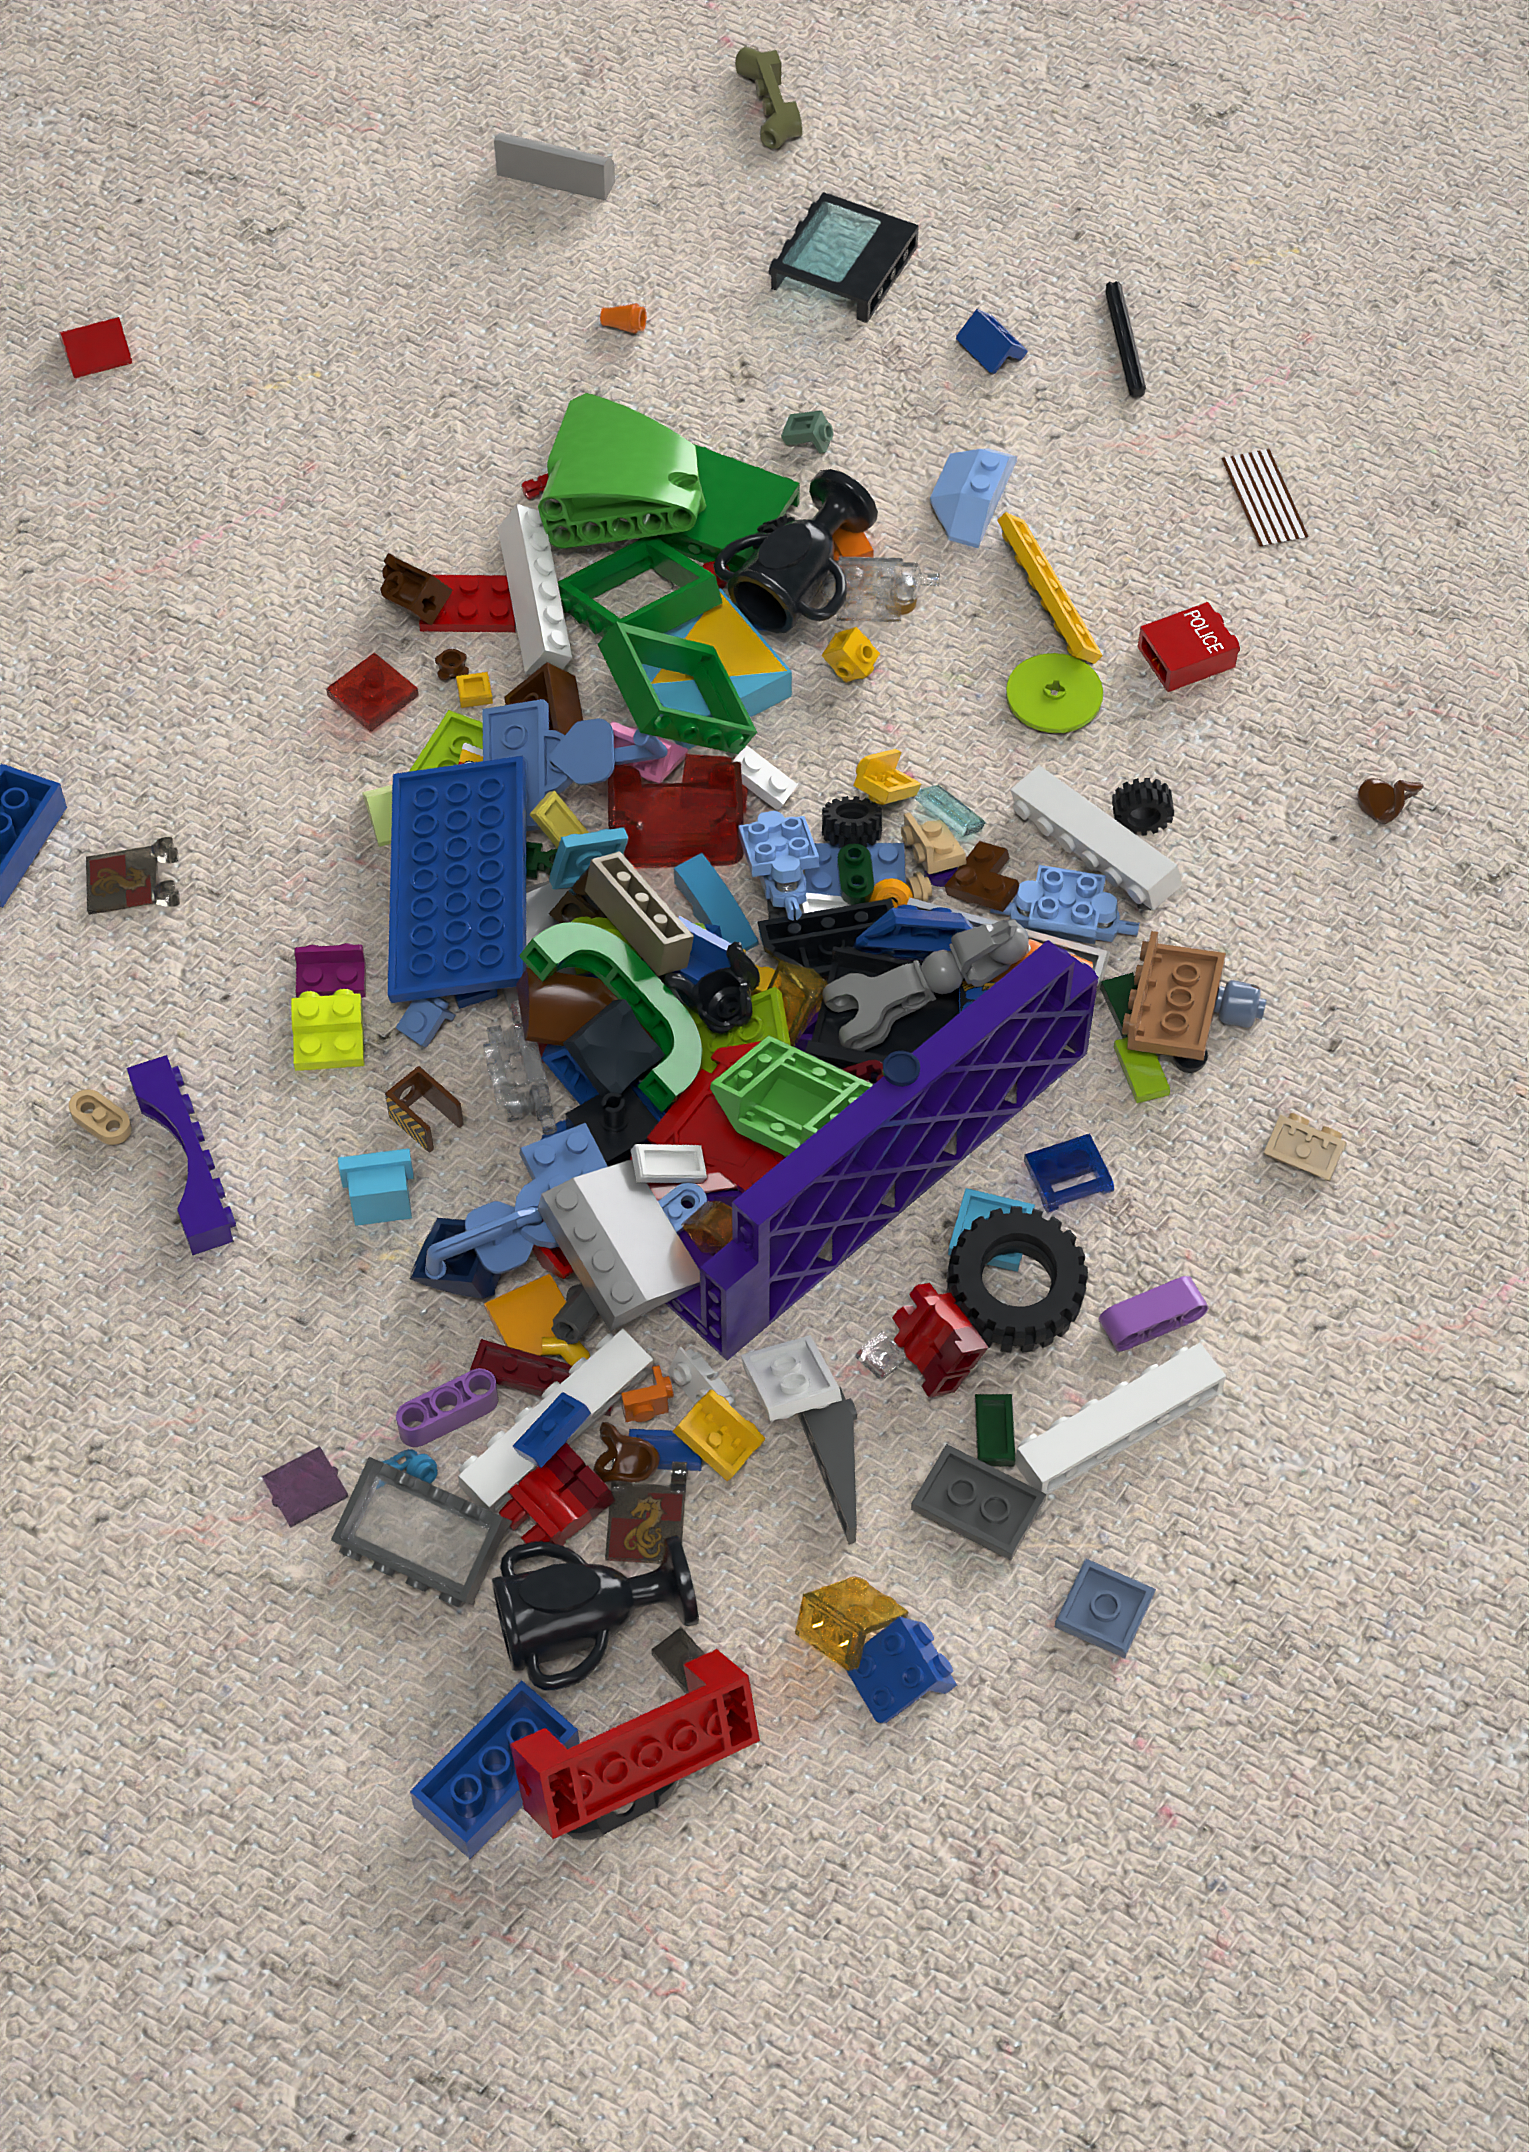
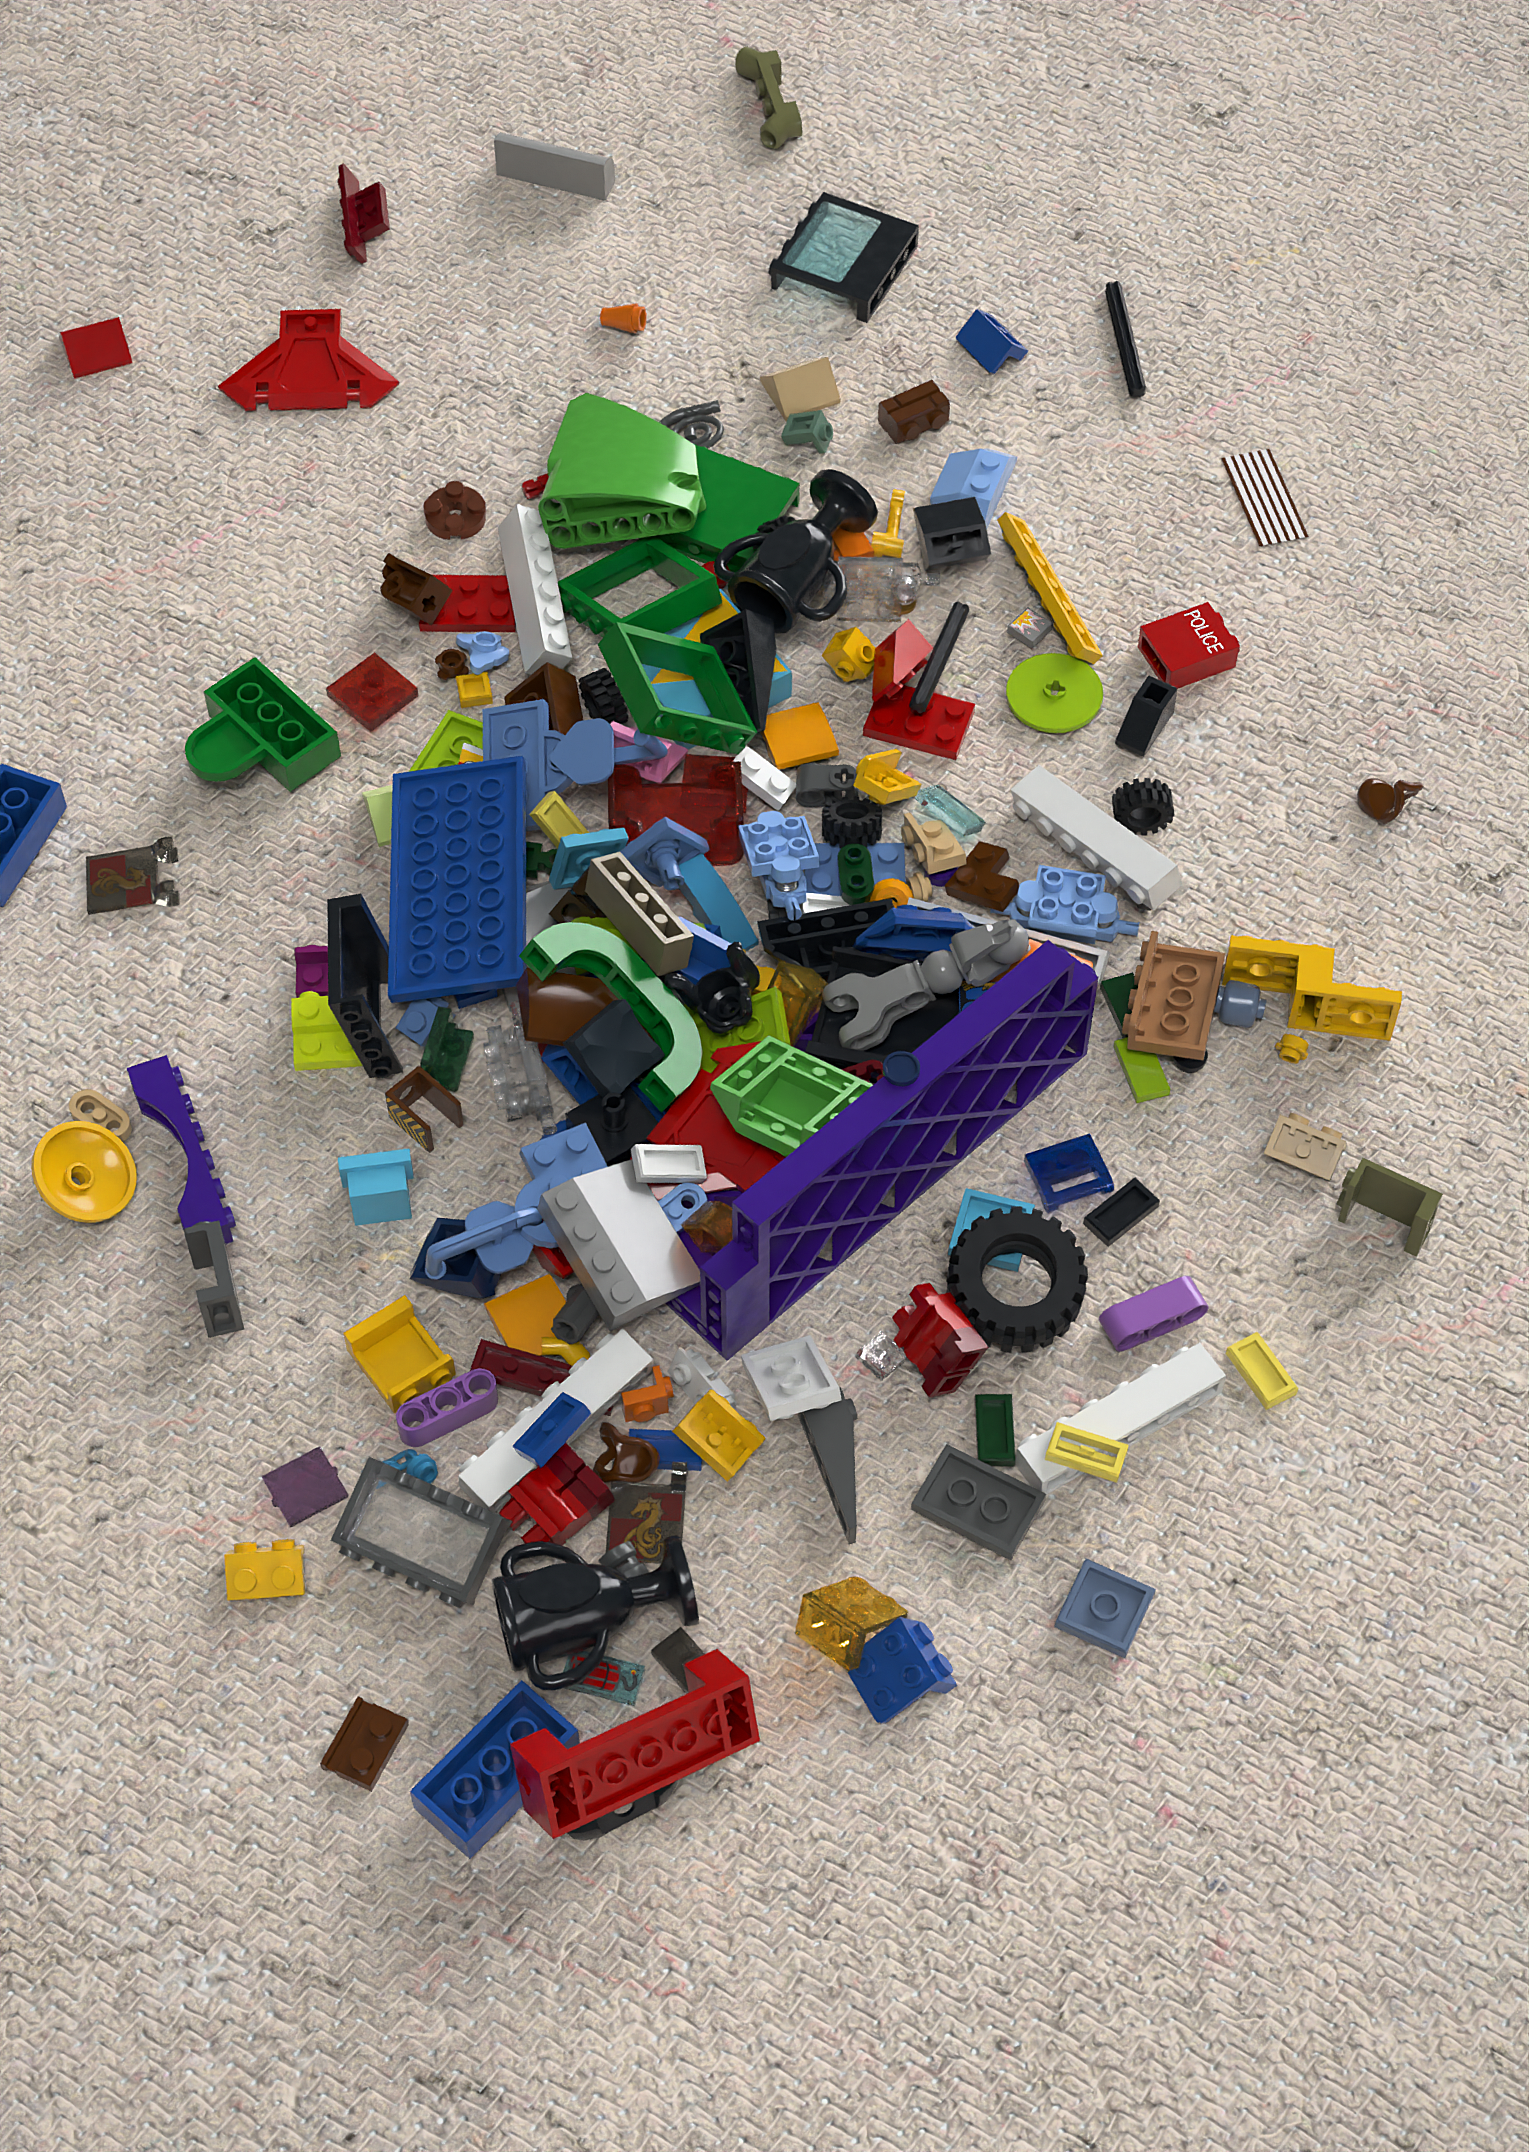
none -> yellow dish [31,1121,137,1223]
none -> dark grey panel [184,1220,244,1338]
none -> green brick [185,657,341,792]
none -> red plate [218,309,400,411]
none -> yellow bracket [224,1539,305,1601]
none -> reddish brown plate [320,1696,409,1792]
none -> black panel [327,893,403,1078]
none -> dark red bracket [337,163,390,264]
none -> yellow panel [343,1295,456,1414]
none -> clear green bracket [420,1006,474,1092]
none -> copper plate [423,481,486,540]
none -> light blue animal [456,631,509,675]
none -> tile [563,1650,645,1706]
none -> black tyre [579,668,629,724]
none -> dark grey wheel [598,1541,649,1578]
none -> medium blue plate [619,817,710,890]
none -> dark grey piece [659,400,724,448]
none -> black wedge [700,609,777,734]
none -> tan slope [760,357,841,422]
none -> light orange slope [760,702,839,770]
none -> dark grey piece [796,763,858,807]
none -> red plate [863,685,975,760]
none -> yellow brick [871,489,905,558]
none -> red slope [872,619,934,702]
none -> reddish brown brick [878,380,950,444]
none -> black axle [909,601,970,713]
none -> black slope [913,497,991,571]
none -> light grey tile [1007,607,1053,649]
none -> light yellow tile [1045,1422,1129,1483]
none -> black tile [1083,1177,1160,1247]
none -> black slope [1115,676,1178,757]
none -> yellow bracket [1222,935,1402,1041]
none -> light yellow tile [1226,1331,1299,1410]
none -> yellow plate [1275,1034,1309,1064]
none -> olive panel [1336,1158,1443,1257]

